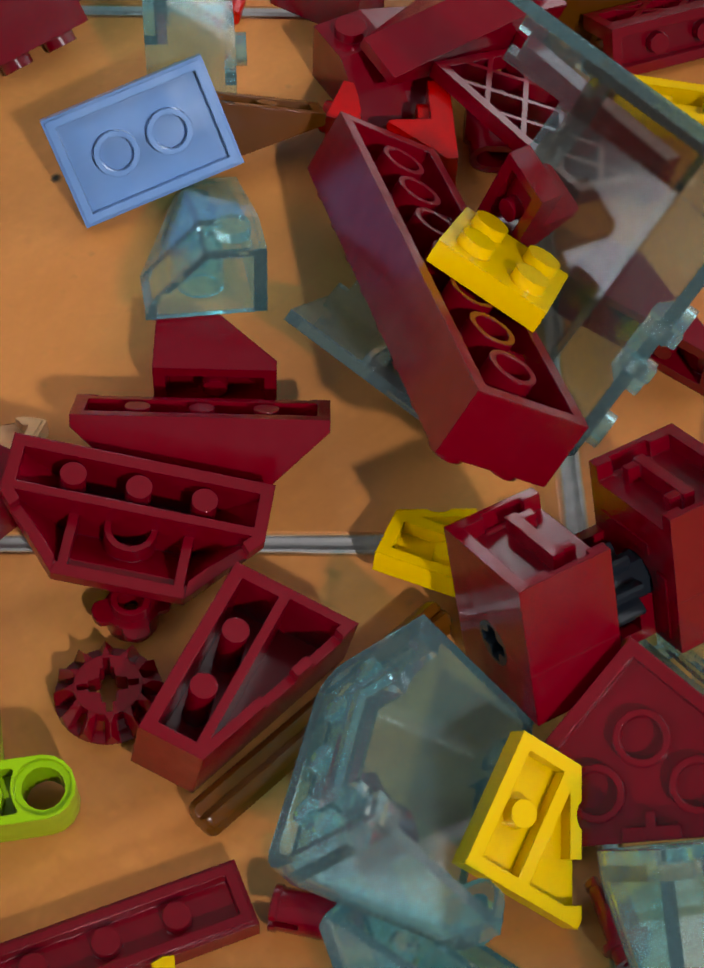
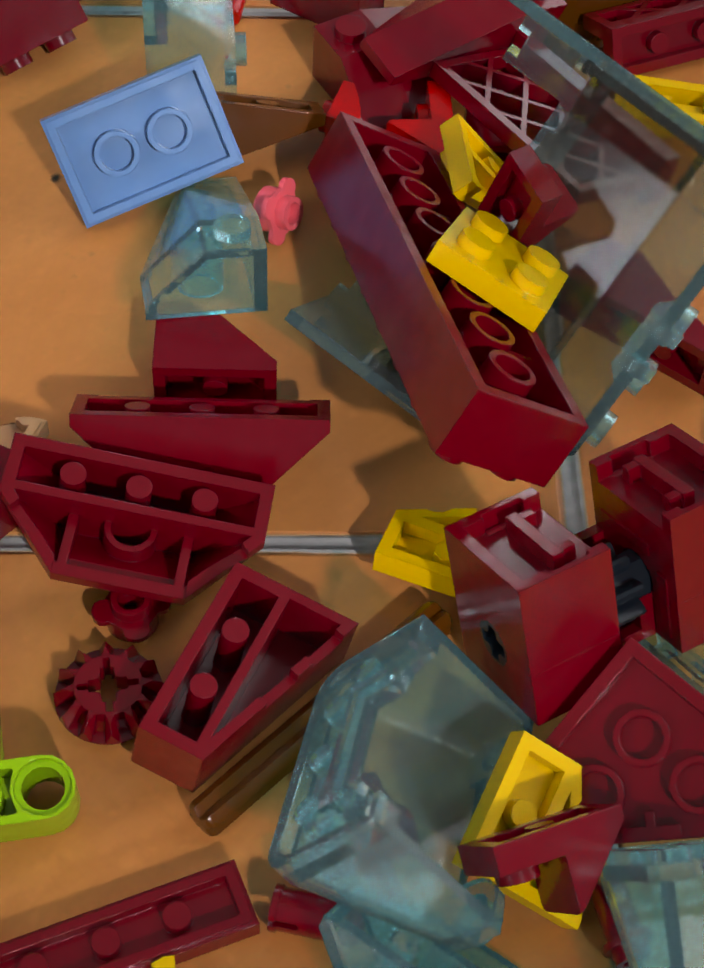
none -> coral plate [252,177,303,246]
none -> yellow wing [440,113,504,209]
none -> dark red slope [457,804,625,915]

